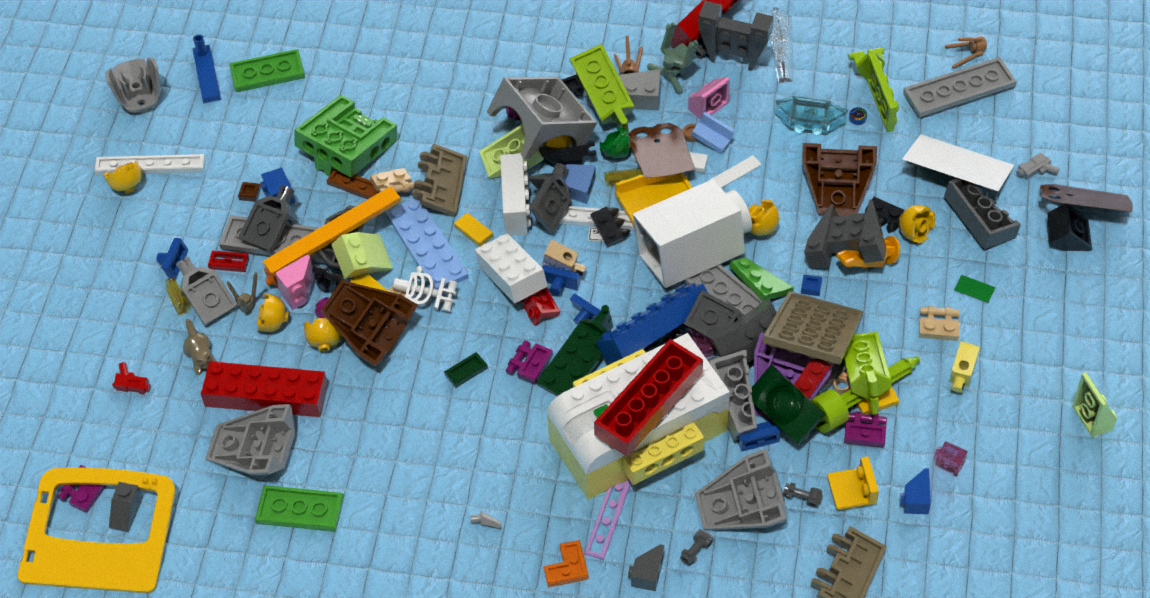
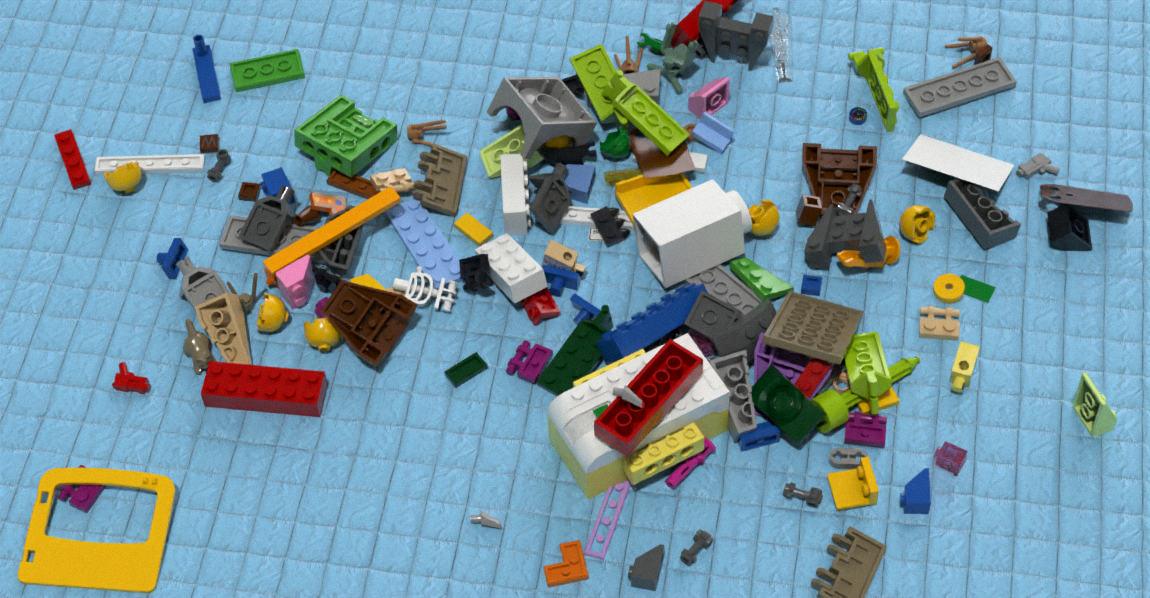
light grey piece [105,57,161,114] -> none
dark grey slope [109,482,143,532] -> none
clear yellow piece [166,277,190,315] -> none
light grey wedge [205,404,295,475] -> none
red tile [208,250,249,272] -> none
bright green tile [255,485,344,532] -> none
yellowish green slope [331,232,393,279] -> none
light grey wedge [695,448,788,530] -> none
white sticker [711,155,761,188] -> none
clear light blue wedge [775,96,848,136] -> none
black plate [865,196,905,233] -> none
none -> red plate [54,129,91,190]
none -> tan wedge [195,293,252,365]
none -> reddish brown tile [200,134,219,153]
none -> dark grey bar [207,149,231,182]
none -> reddish brown cone [294,206,320,226]
none -> orange tile [309,192,347,216]
none -> medium nougat plant [407,120,447,146]
none -> black plate [459,254,492,293]
none -> lime hinge [602,70,690,156]
none -> light grey bar [613,385,642,408]
none -> green plate [637,33,671,53]
none -> dark pink pin [665,437,716,489]
none -> reddish brown brick [796,194,822,226]
none -> light grey beam [829,448,868,469]
none -> dark grey bar [836,184,862,216]
none -> yellow piece [933,274,965,303]
none -> reddish brown tile [974,44,993,65]

